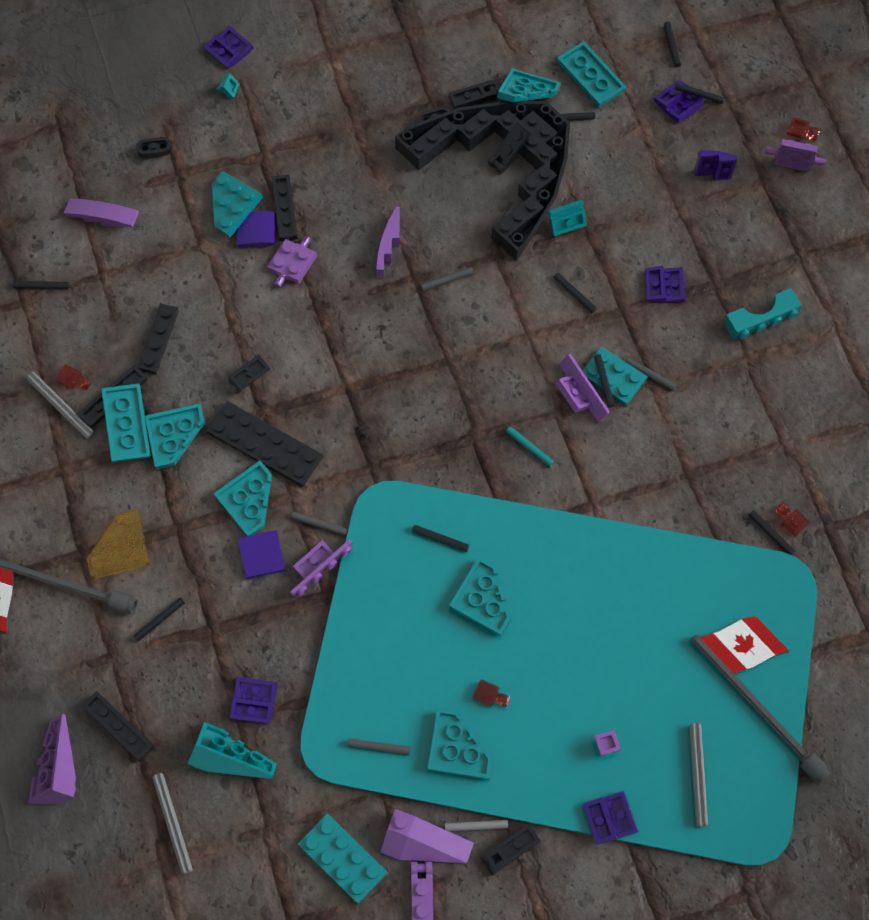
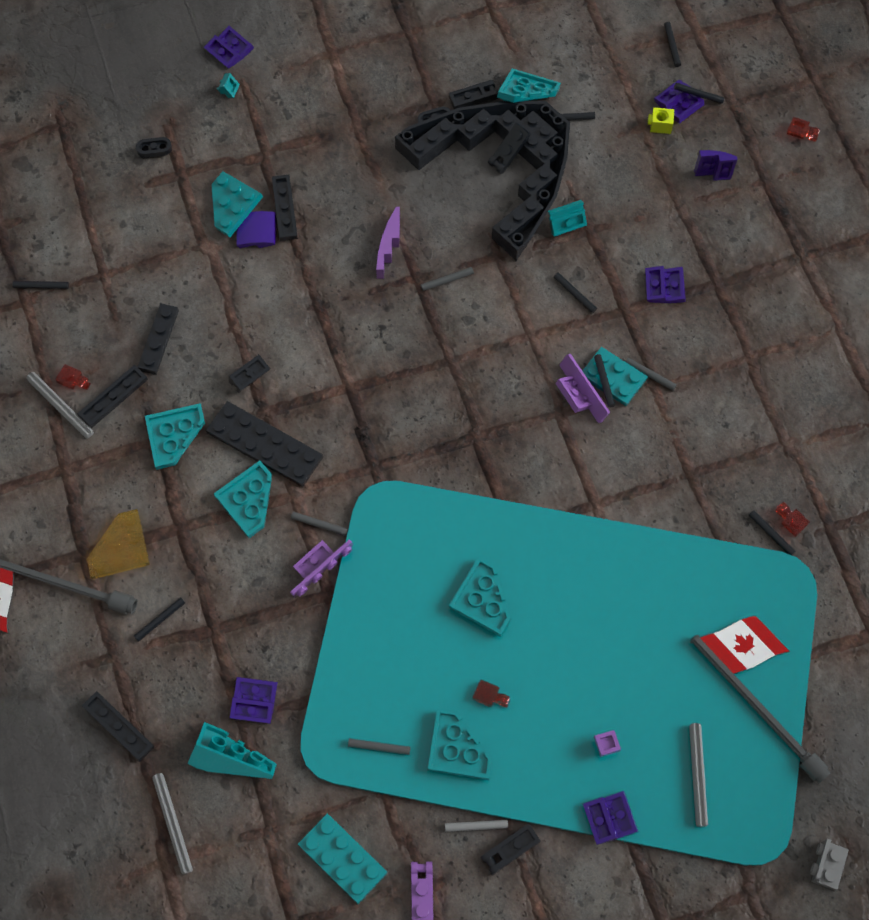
medium lavender wedge [28,714,76,804] -> none
medium lavender slope [64,198,139,227] -> none
teal plate [101,383,151,463] -> none
dark purple slope [238,530,285,579] -> none
medium lavender plate [267,236,317,288] -> none
medium lavender wedge [380,809,474,864] -> none
black bar [412,525,469,552] -> none
teal bar [506,426,555,467] -> none
teal plate [557,41,627,108] -> none
teal arch [723,288,802,341] -> none
medium lavender plate [765,139,827,172] -> none
none -> neon yellow brick [648,107,674,134]
none -> light grey bracket [810,839,849,891]

